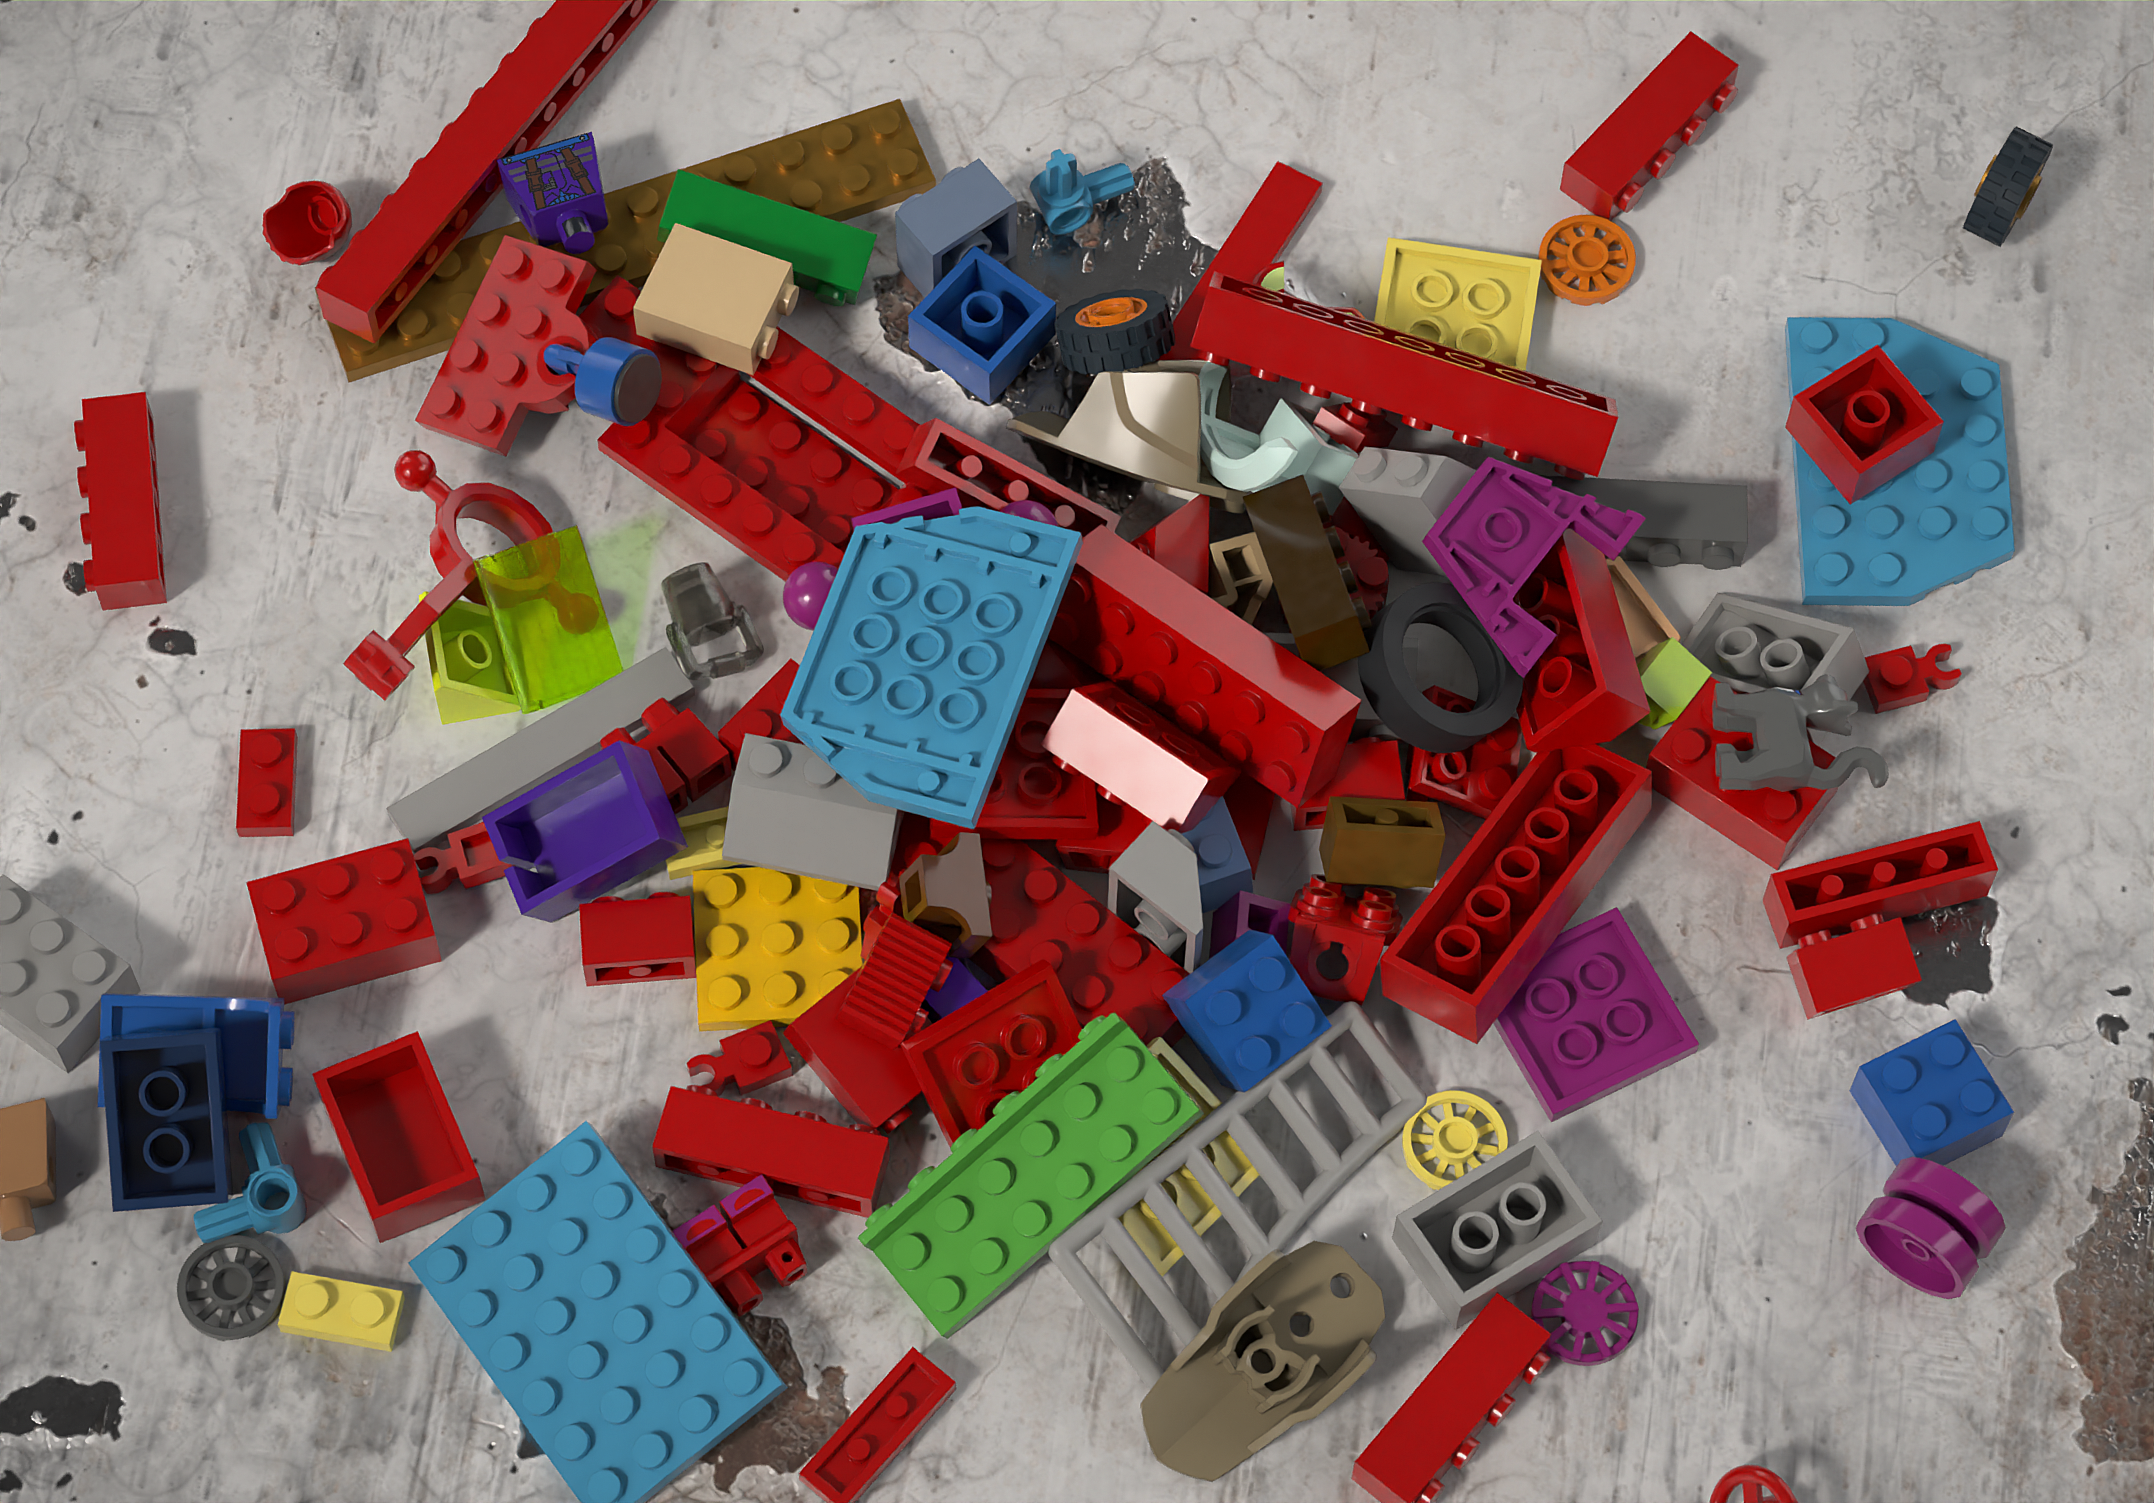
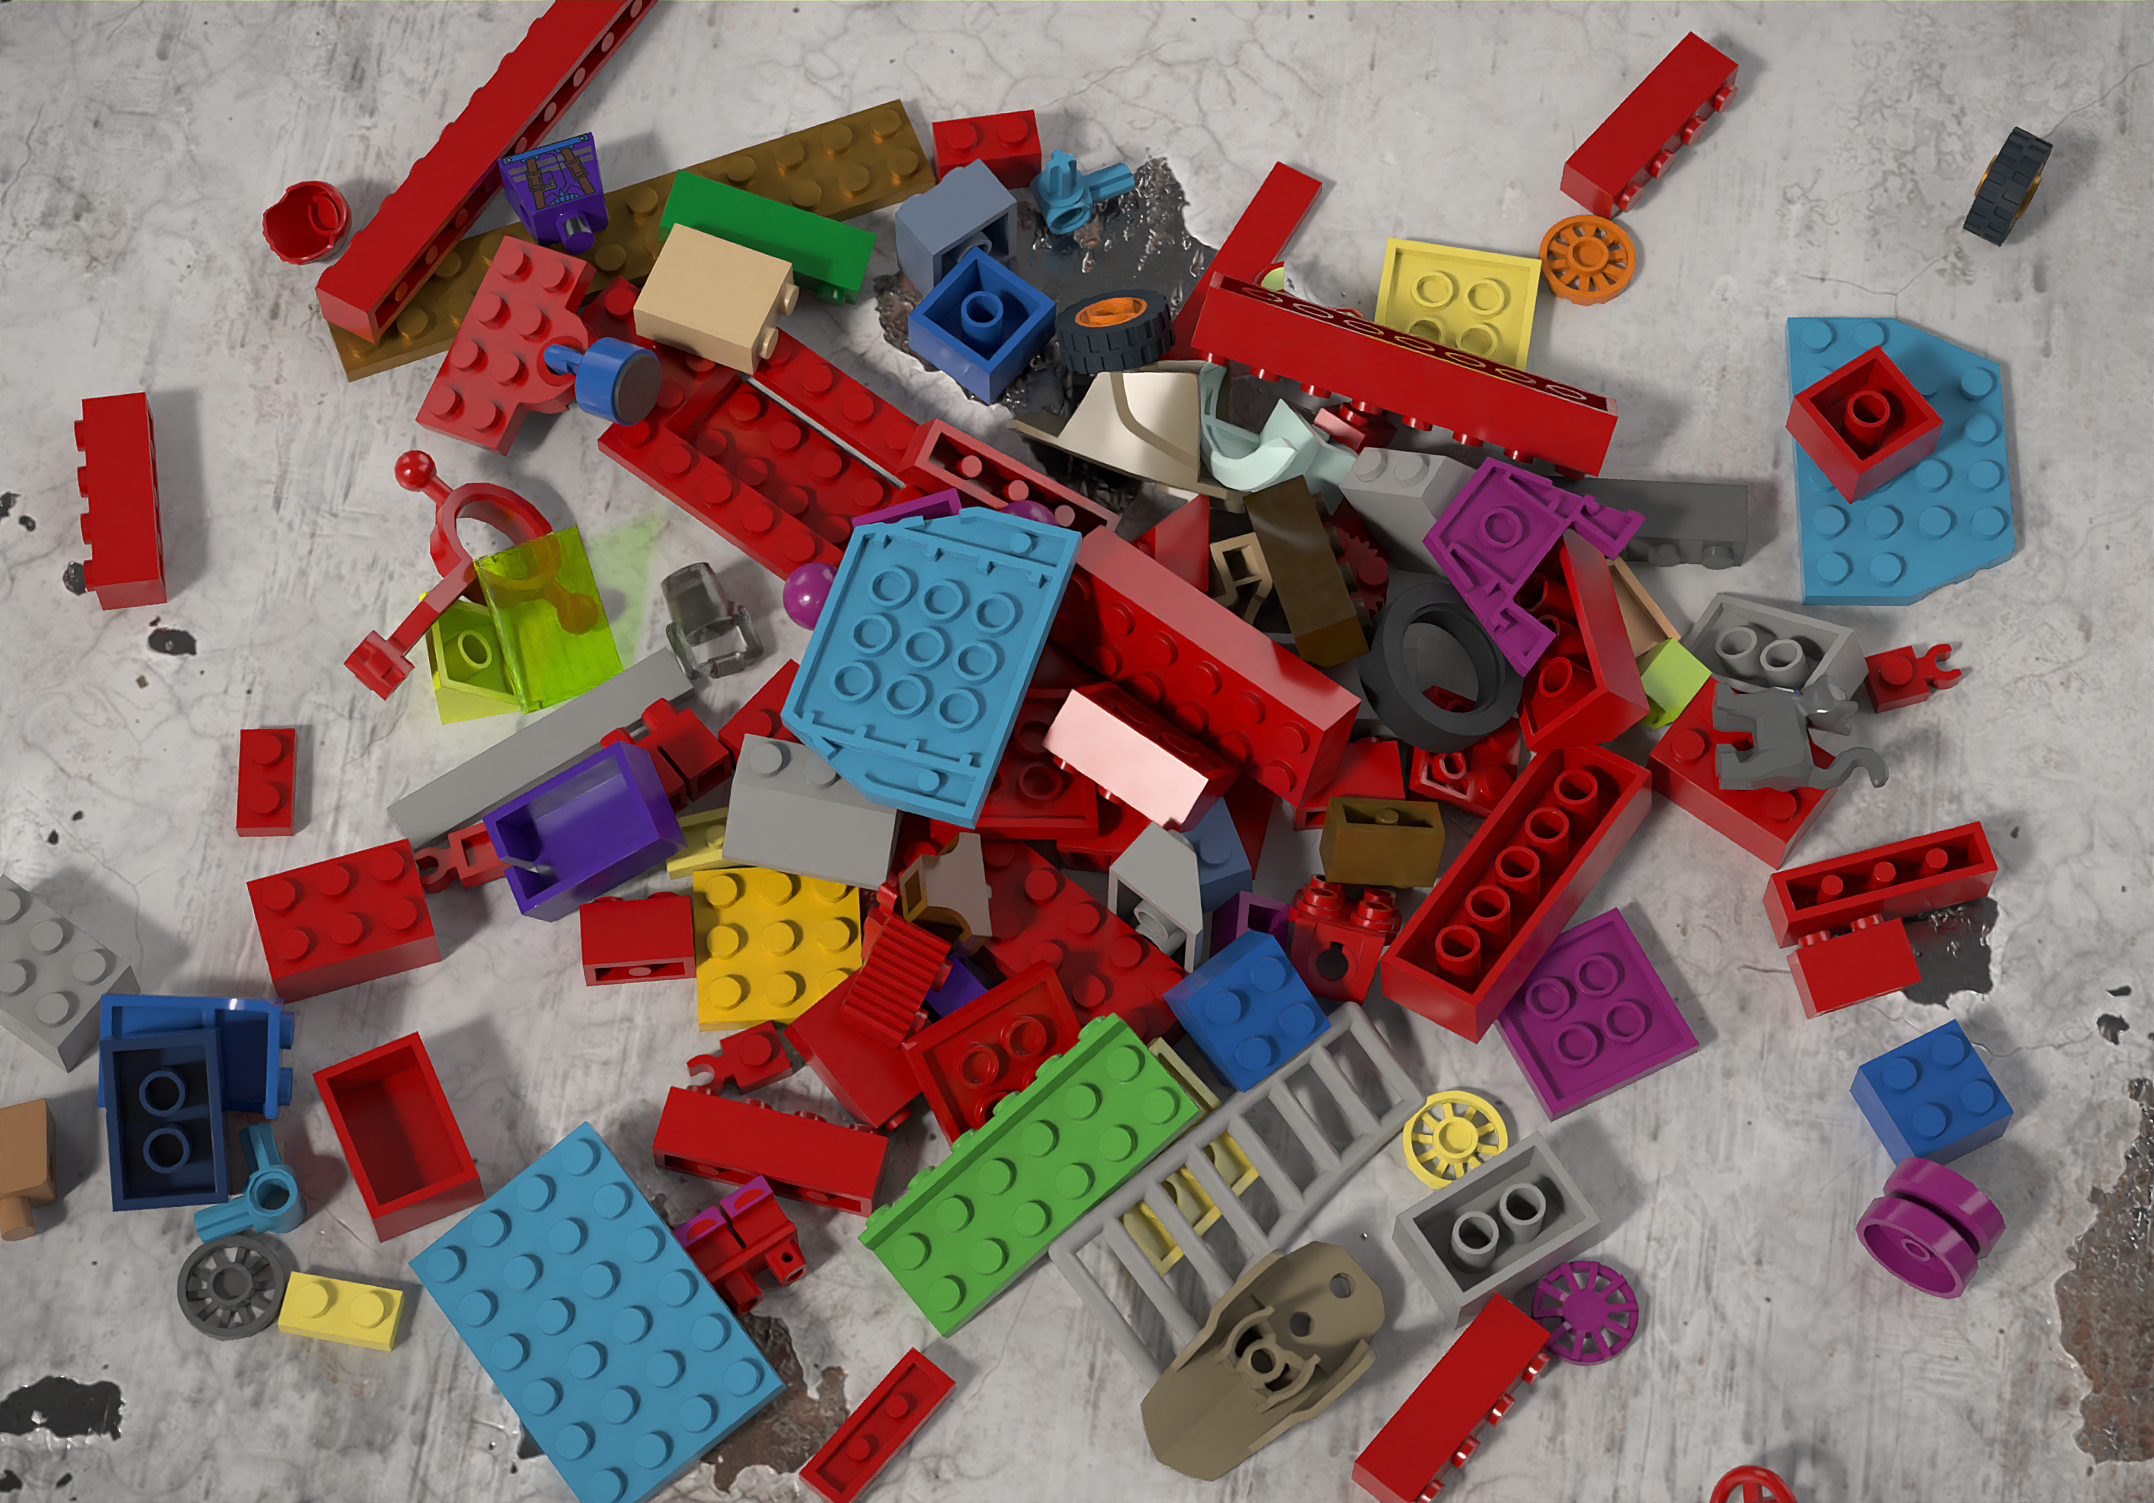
none -> red brick [932,109,1042,190]

